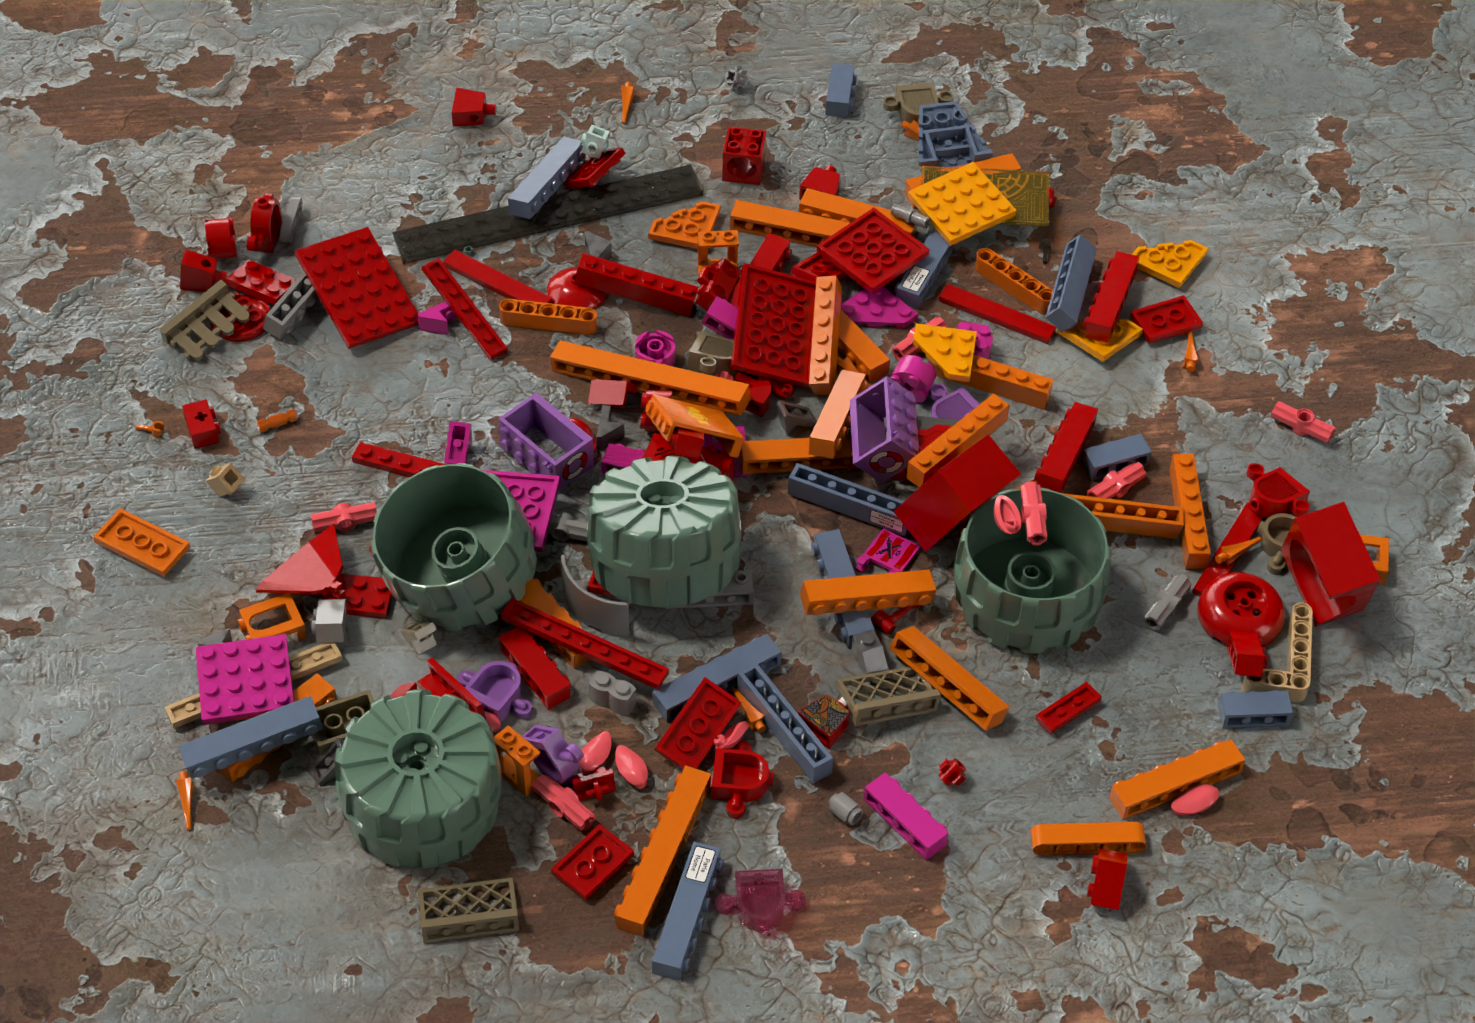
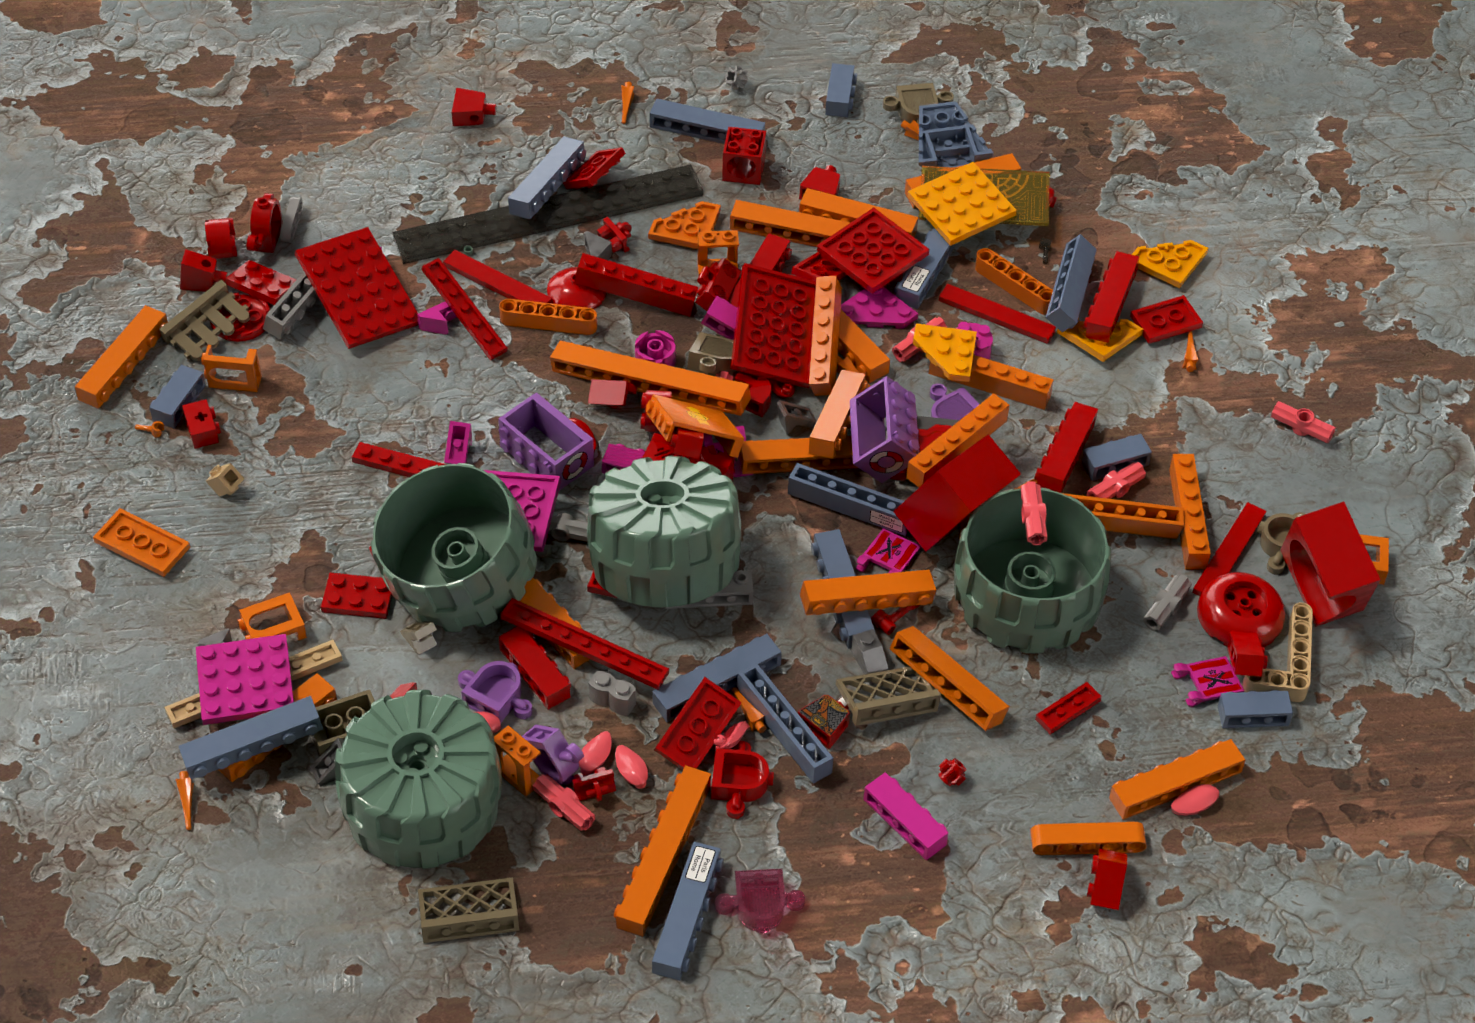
panel [255,524,346,599] -> none
orange axle [257,409,298,432] -> none
coral piece [311,502,377,533] -> none
light grey brick [312,599,347,643] -> none
red fence [417,658,486,720] -> none
red plate [551,824,634,901] -> none
light grey panel [561,555,629,637] -> none
light aqua brick [580,125,610,159] -> none
flat silver slope [597,405,625,450] -> none
light grey brick [828,792,863,825] -> none
dark pink brick [890,355,937,402] -> none
light grey pin [891,203,931,229] -> none
coral arm [994,495,1022,534] -> none
orange piece [1215,537,1262,566] -> none
red piece [1246,463,1310,518] -> none
none -> orange brick [75,305,168,409]
none -> sand blue brick [149,365,206,429]
none -> orange panel [201,345,262,392]
none -> red hips [597,216,632,253]
none -> sand blue brick [650,99,765,144]
none -> dark pink flag [1171,656,1244,707]

